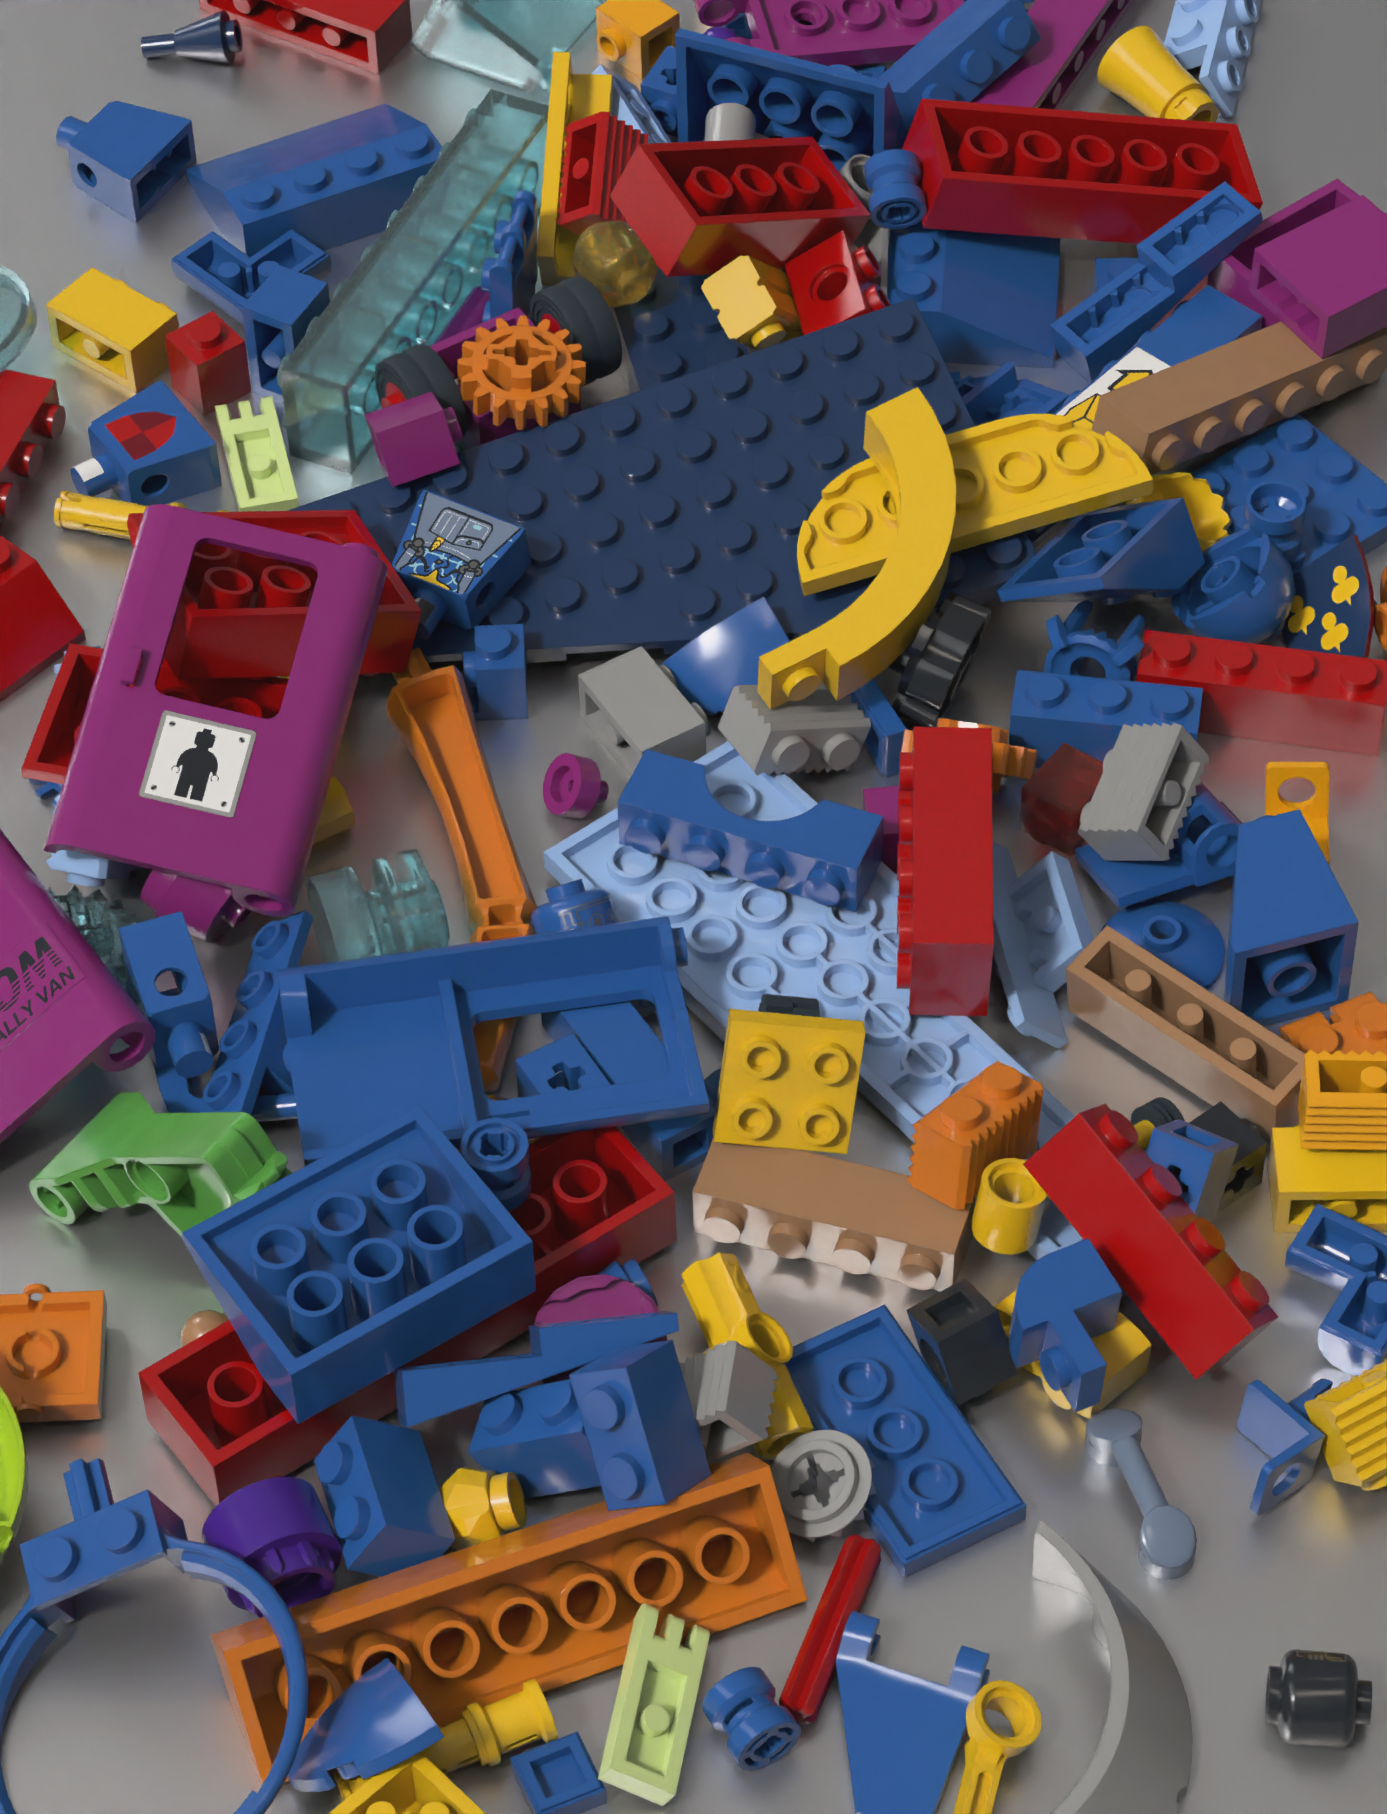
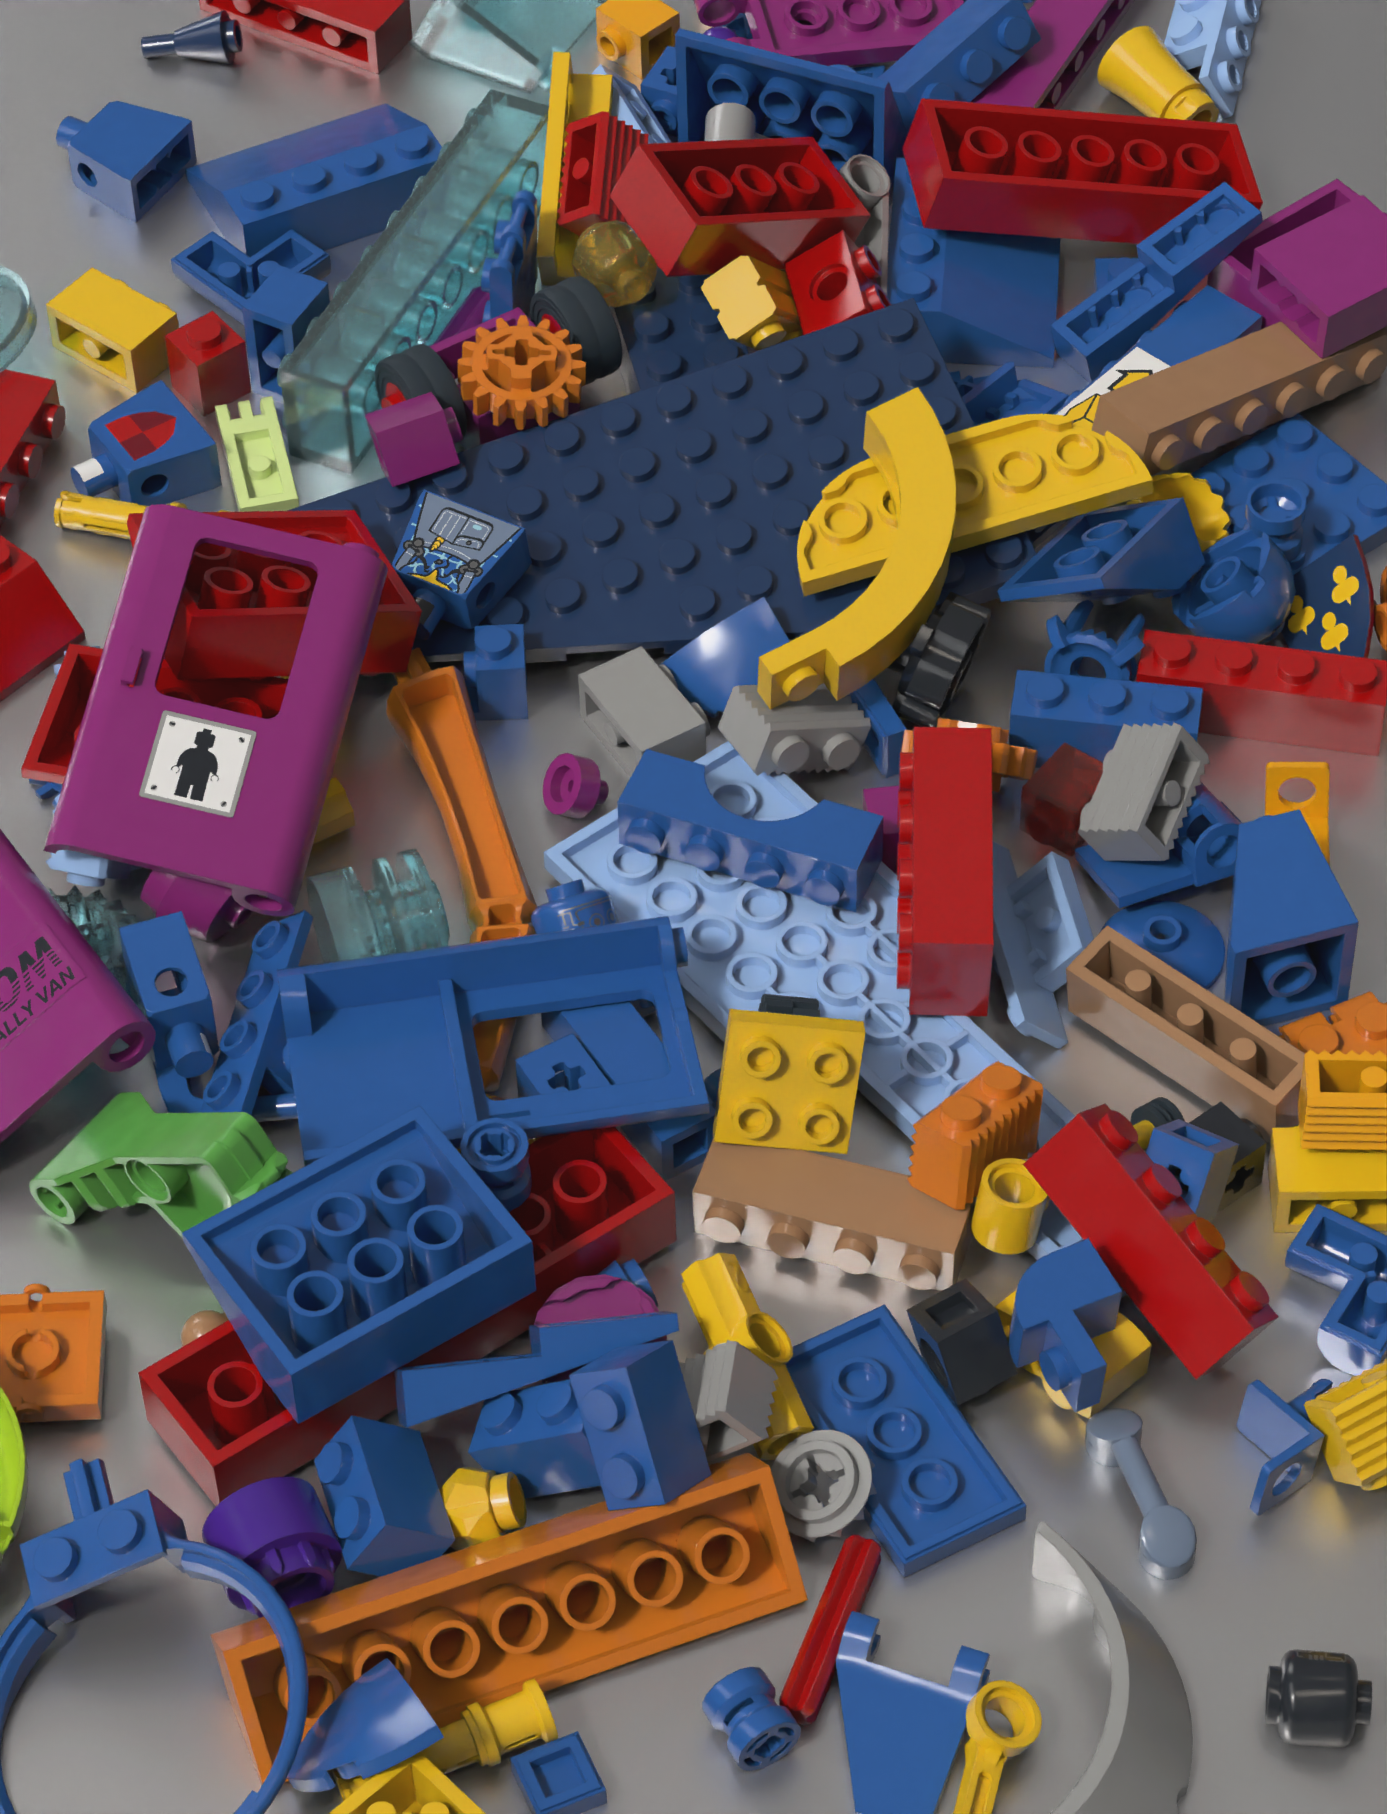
yellowish green hinge [598,1603,710,1806] -> none
blue wheel [864,149,927,229] -> none

